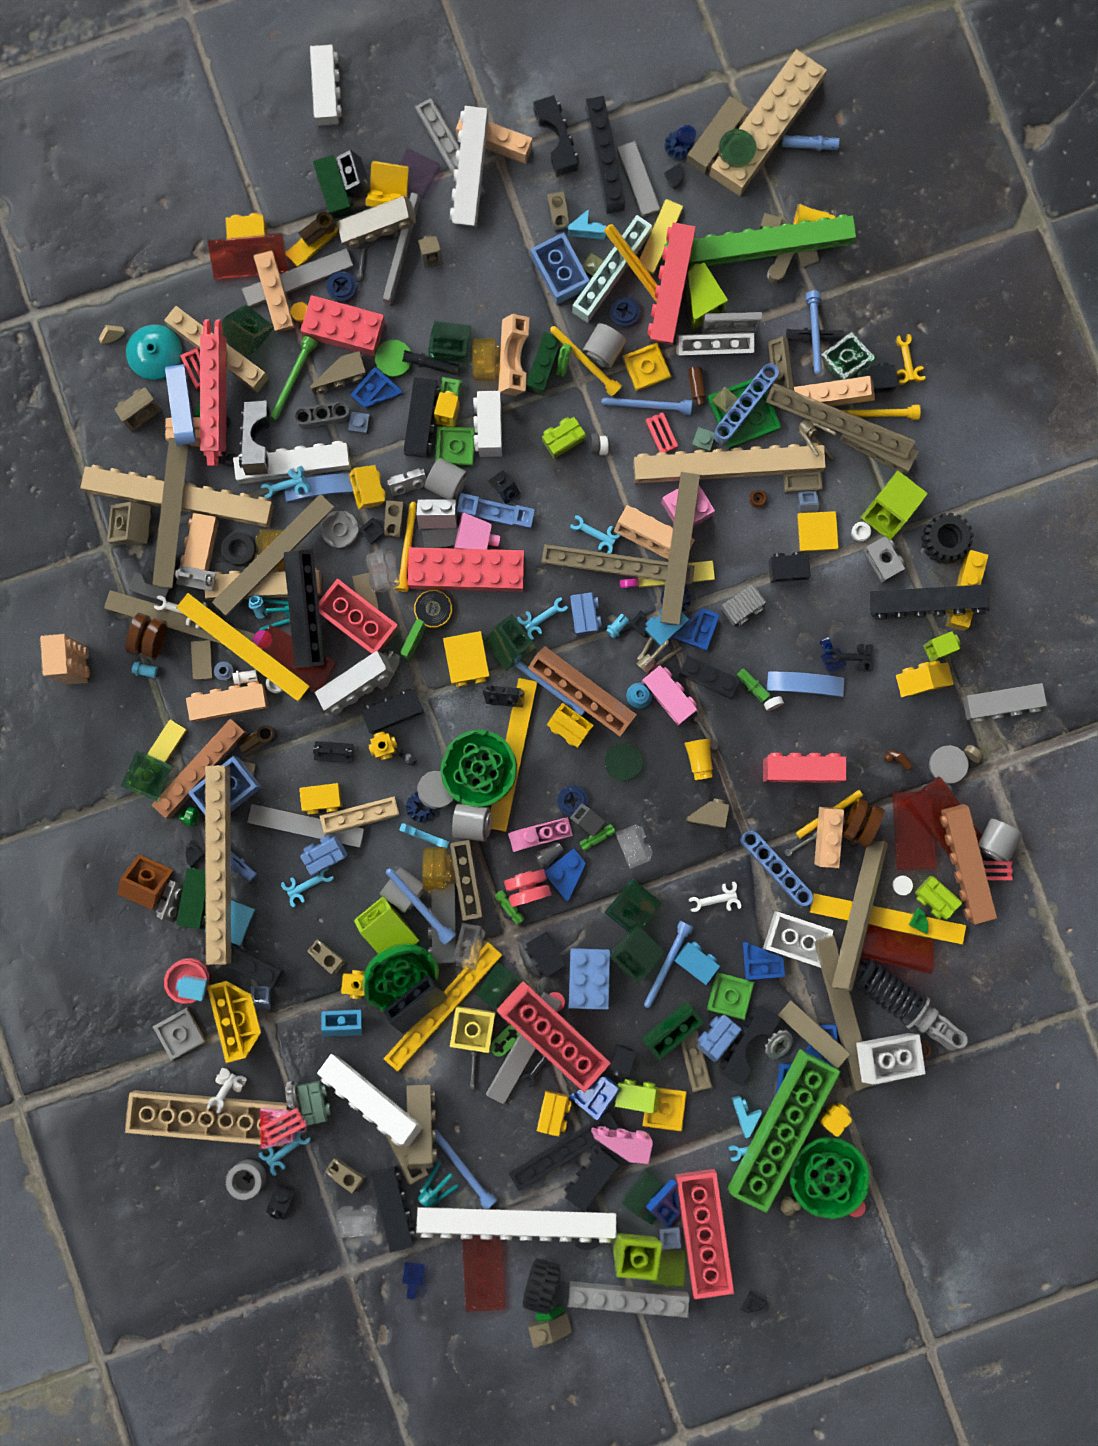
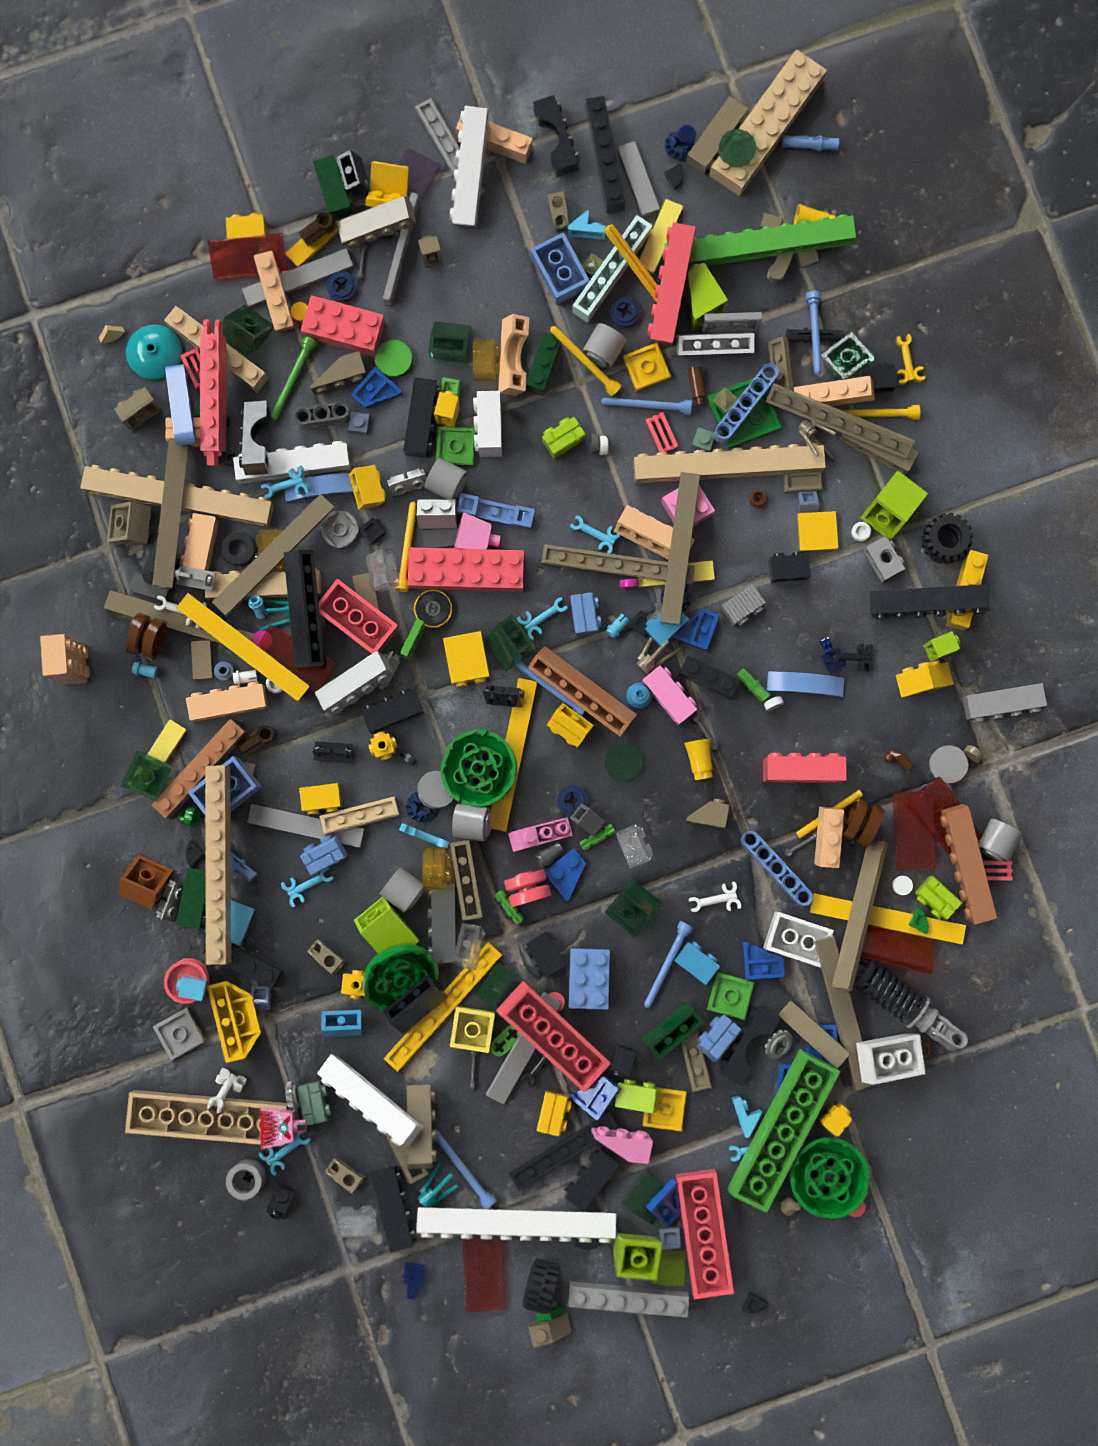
coral tile [261,1108,306,1145] -> none
white brick [310,45,342,126] -> none
dark tan leg [384,500,405,537] -> none
medium blue piece [386,868,455,944] -> none
black pin [402,350,460,376] -> none
black bracket [488,470,520,504] -> none
bright green axle [555,344,572,377] -> none
clear green slope [610,924,665,984] -> none

